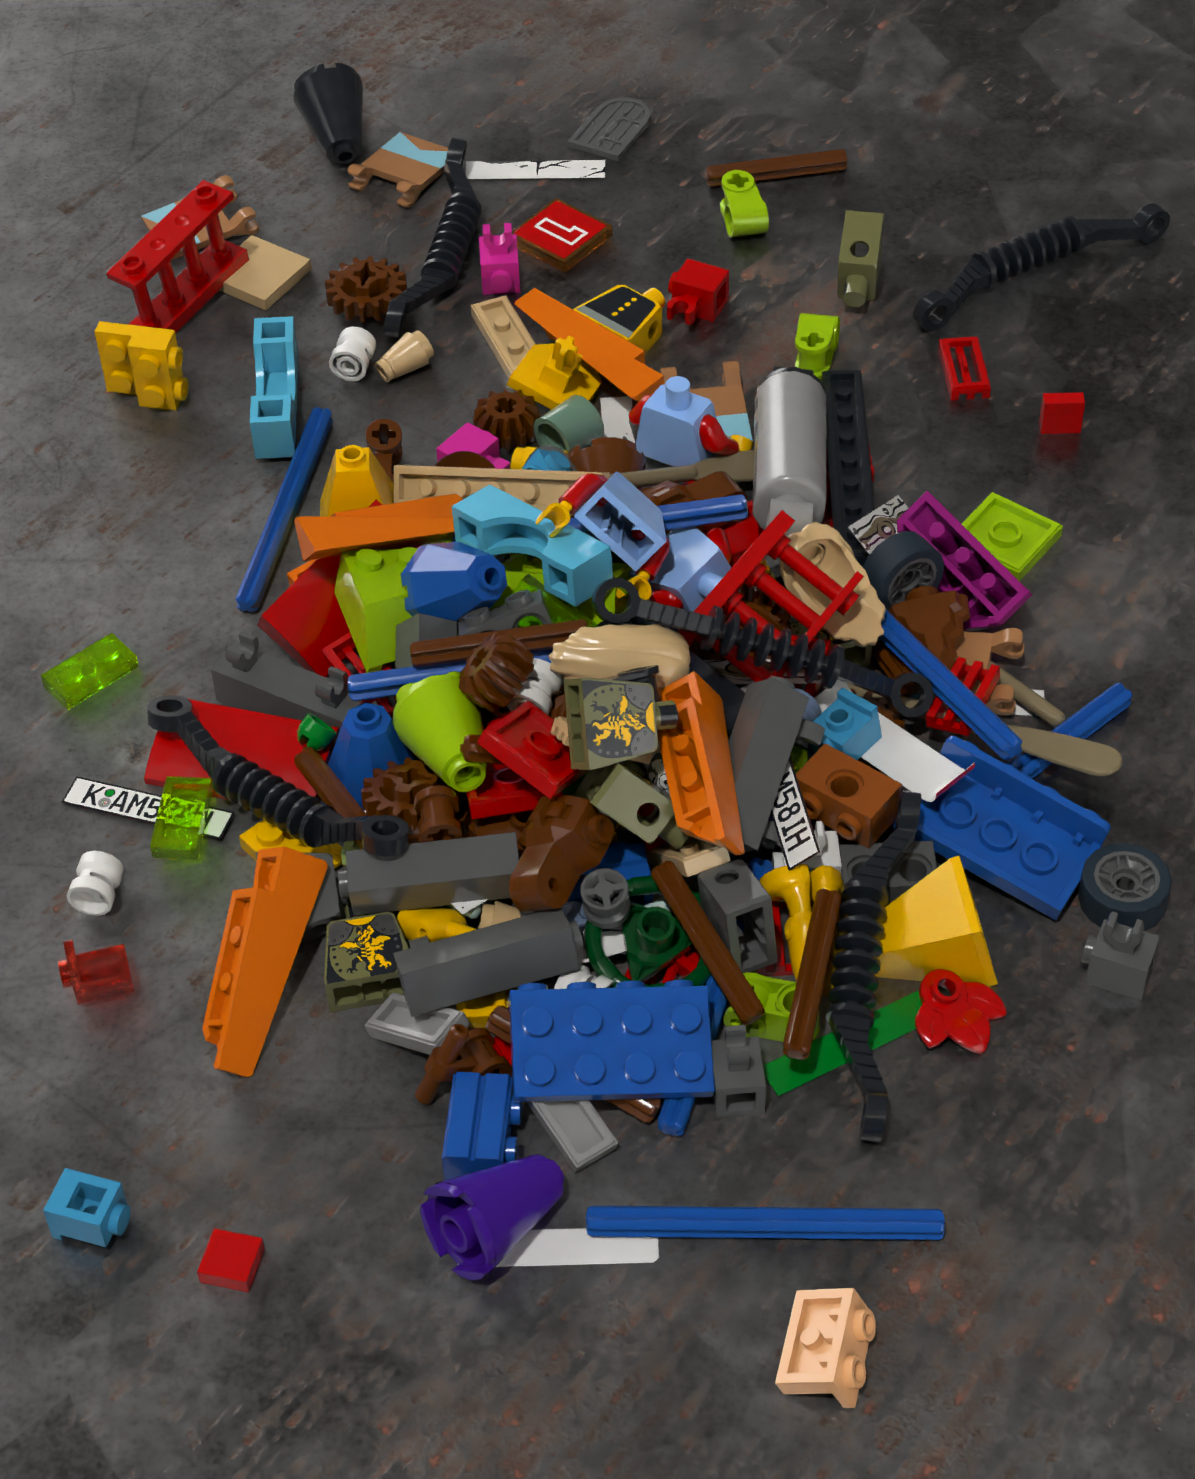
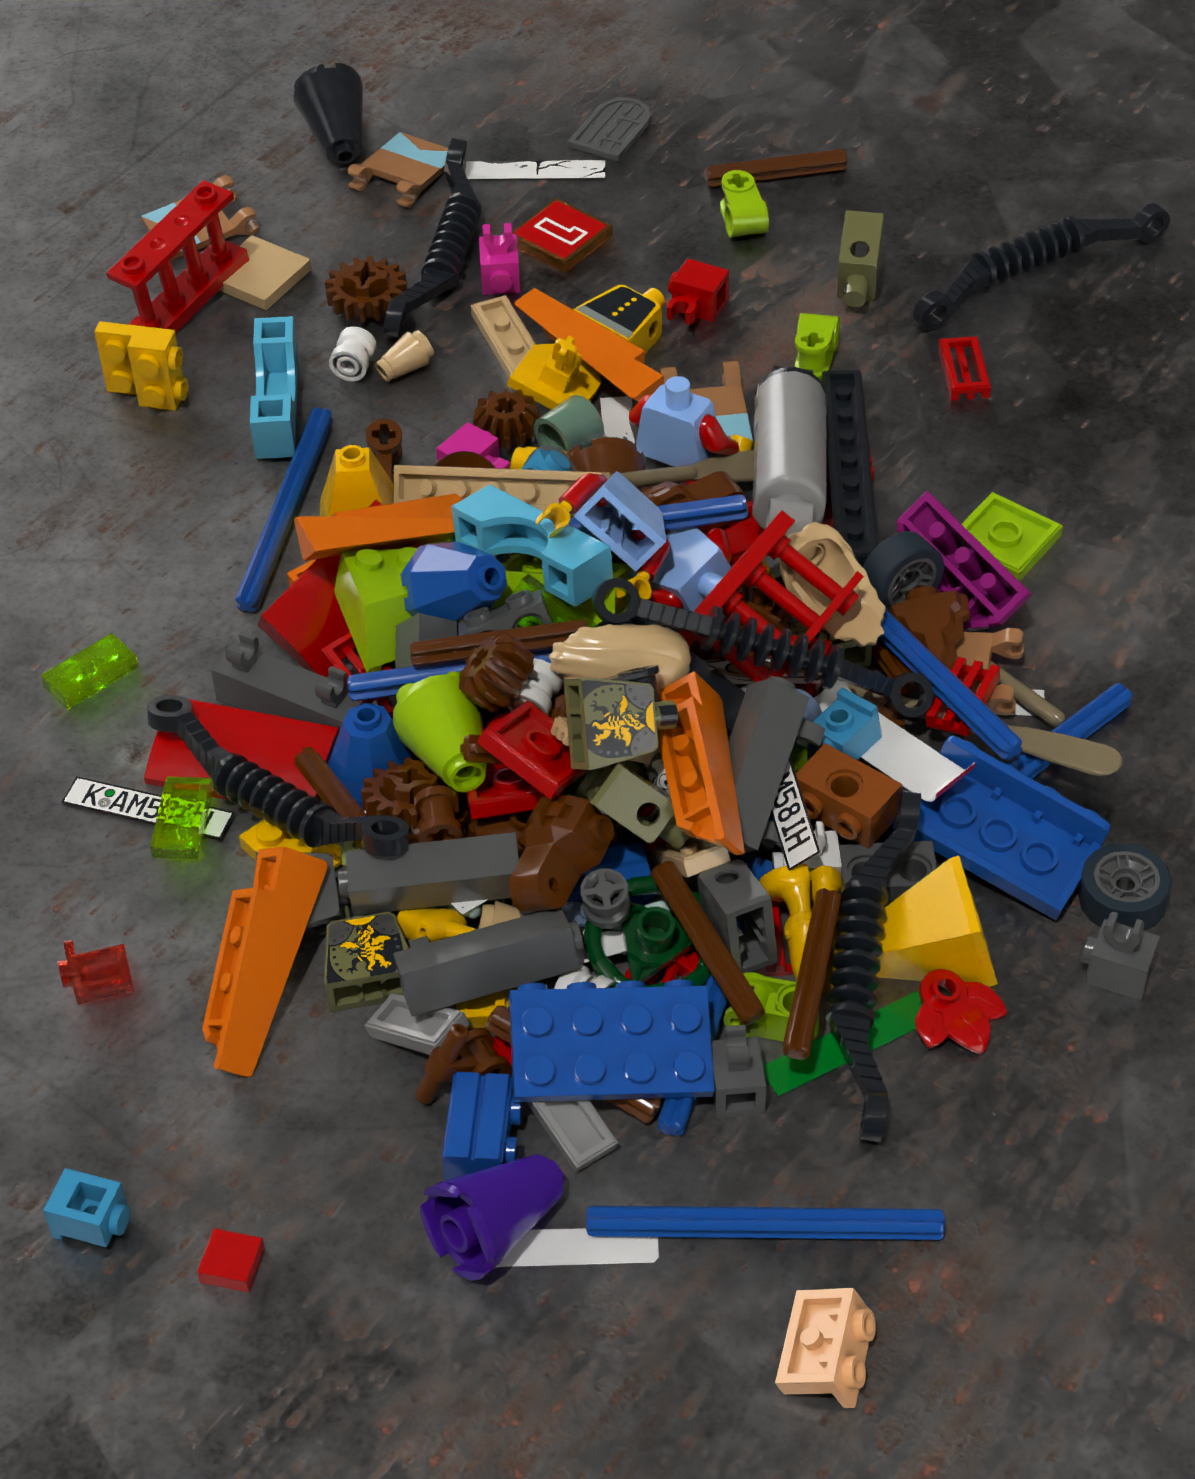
white wheel [66,851,125,916] -> none
green hinge [297,713,337,752] -> none
sticker [848,495,908,554] -> none
red tile [1039,392,1085,434] -> none

